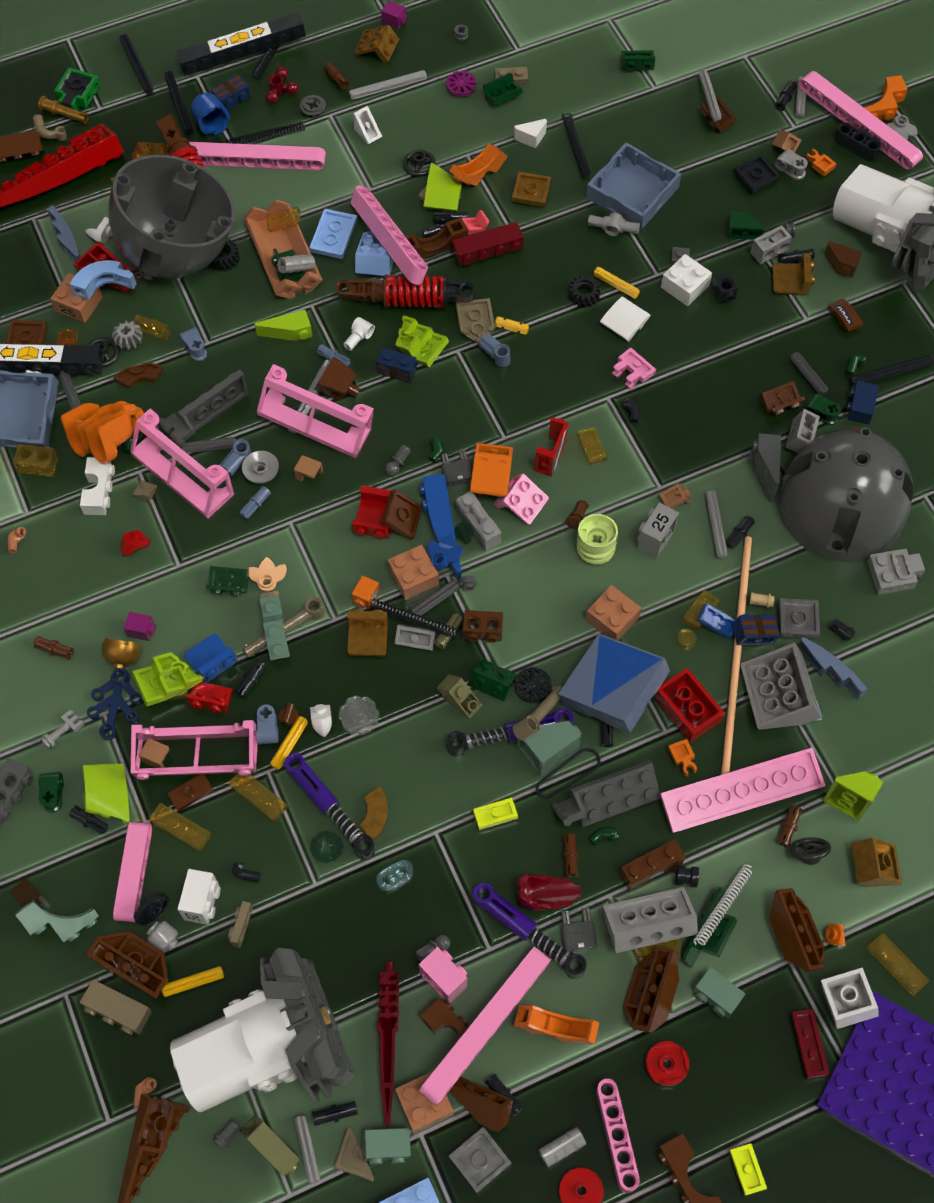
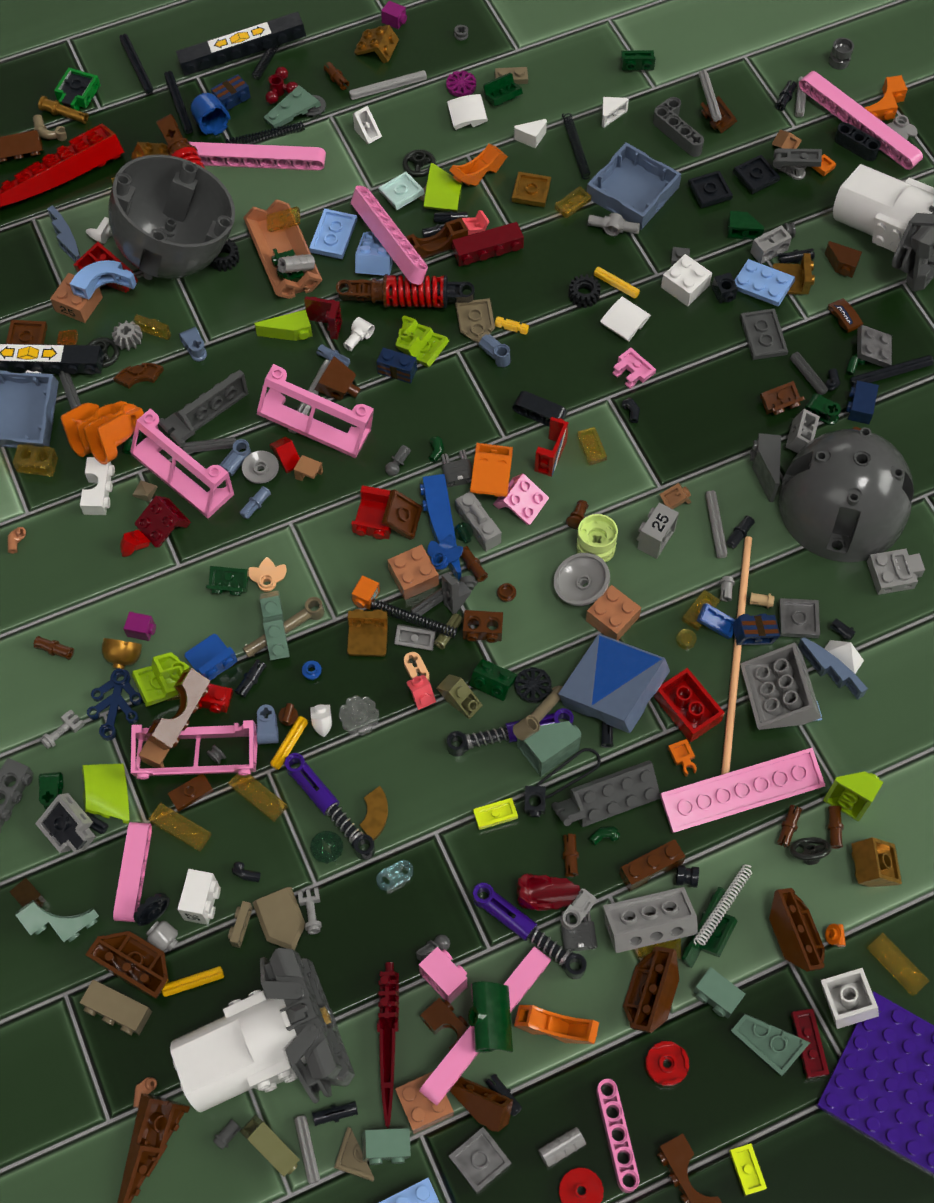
none -> piece [35,793,96,853]
none -> dark red bracket [135,496,191,548]
none -> arch [145,668,210,750]
none -> dark grey bush [206,745,226,765]
none -> dark tan tile [253,887,306,951]
none -> sand green wing [263,85,321,128]
none -> red slope [269,437,300,473]
none -> light grey hinge [298,887,322,934]
none -> blue plate [302,661,322,680]
none -> dark red bracket [304,296,342,340]
none -> light aqua tile [378,172,425,210]
none -> light nougat beam [404,652,430,681]
none -> coral bracket [406,675,436,710]
none -> dark grey slope [442,572,471,614]
none -> white slope [447,94,488,130]
none -> reddish brown pin [461,546,488,582]
none -> dark green panel [468,981,513,1053]
none -> reddish brown plate [497,583,516,602]
none -> black beam [512,391,567,427]
none -> black brick [525,786,546,817]
none -> light grey dish [554,553,610,606]
none -> clear yellow plate [555,186,591,218]
none -> light grey piece [560,889,597,930]
none -> white slope [602,97,629,128]
none -> dark grey beam [653,97,704,157]
none -> black plate [688,171,733,208]
none -> light grey pin [719,576,735,602]
none -> sand green wing [731,1014,810,1076]
none -> light blue plate [734,259,795,307]
none -> dark grey tile [740,308,788,360]
none -> dark grey plate [773,148,822,168]
none -> white slope [824,640,864,674]
none -> black arm [825,369,840,391]
none -> reddish brown pin [827,806,844,849]
none -> dark grey wheel [829,37,854,70]
none -> flat silver plate [857,325,892,367]

